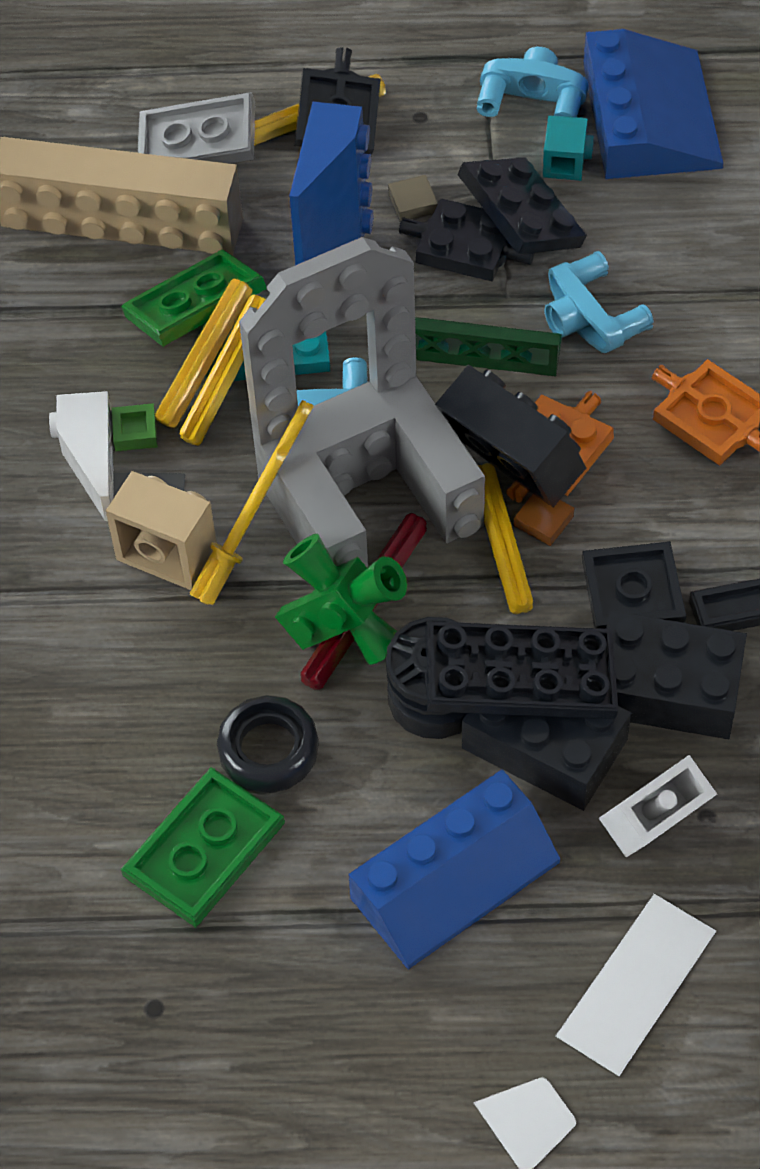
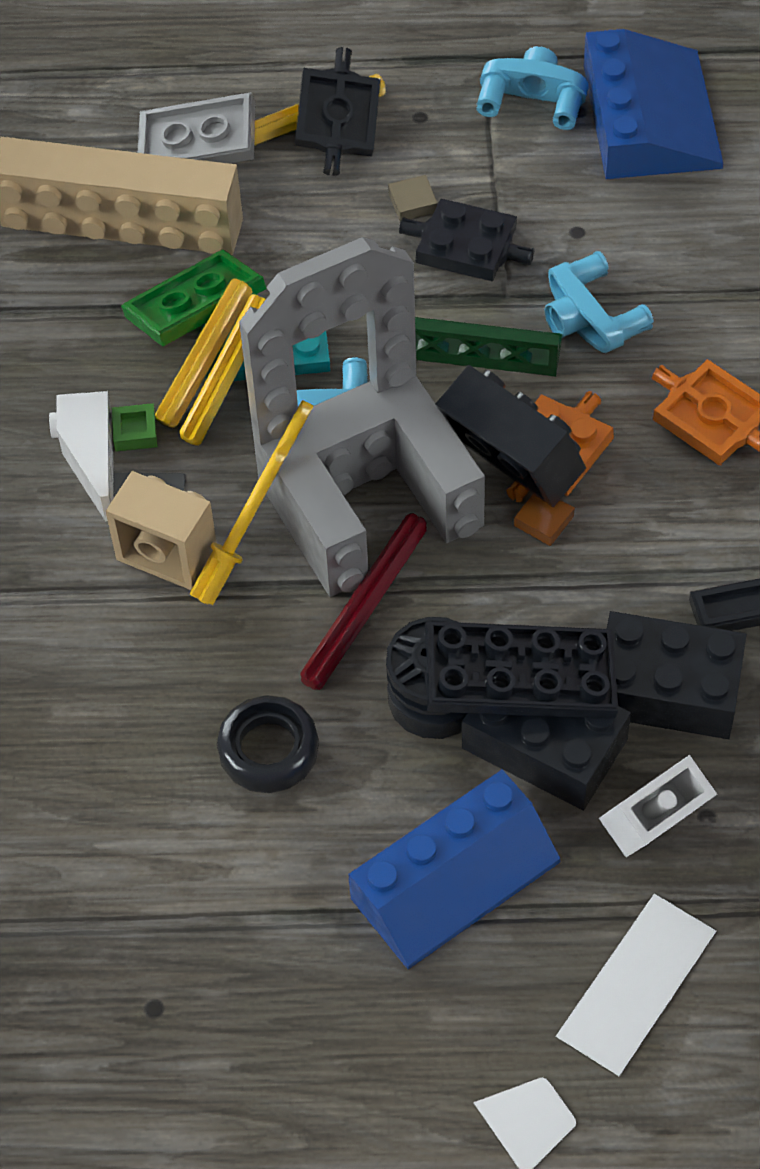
green tile [121,767,285,928] -> none
green brick [275,533,407,665] -> none
blue slope [289,102,374,265] -> none
black plate [457,157,587,255] -> none
yellow axle [478,463,533,615] -> none
teal brick [542,115,594,181] -> none
black plate [582,541,686,629] -> none

